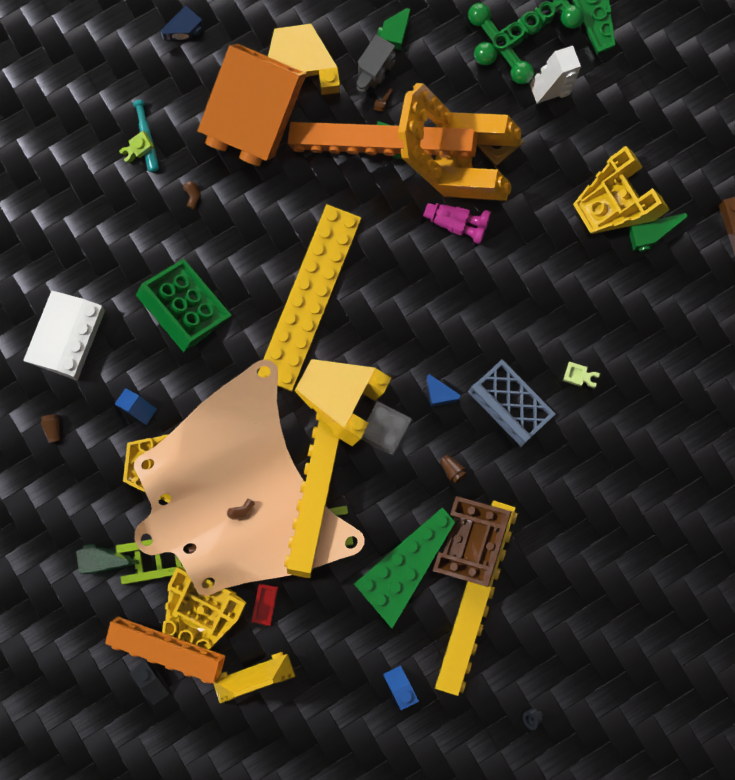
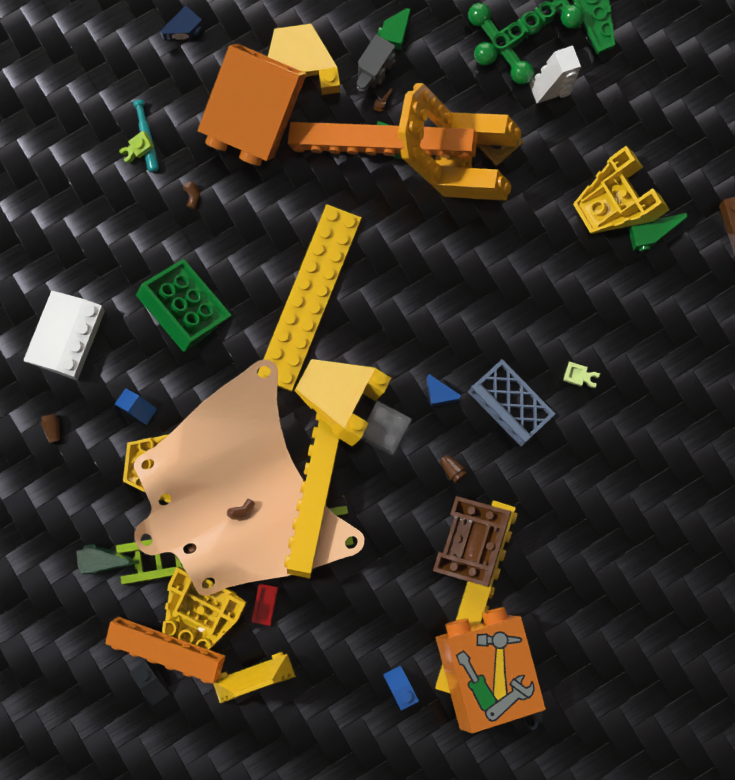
green wing [354,507,455,628] -> none
dark pink piece [423,203,491,244] -> none
none -> orange brick [436,607,546,733]

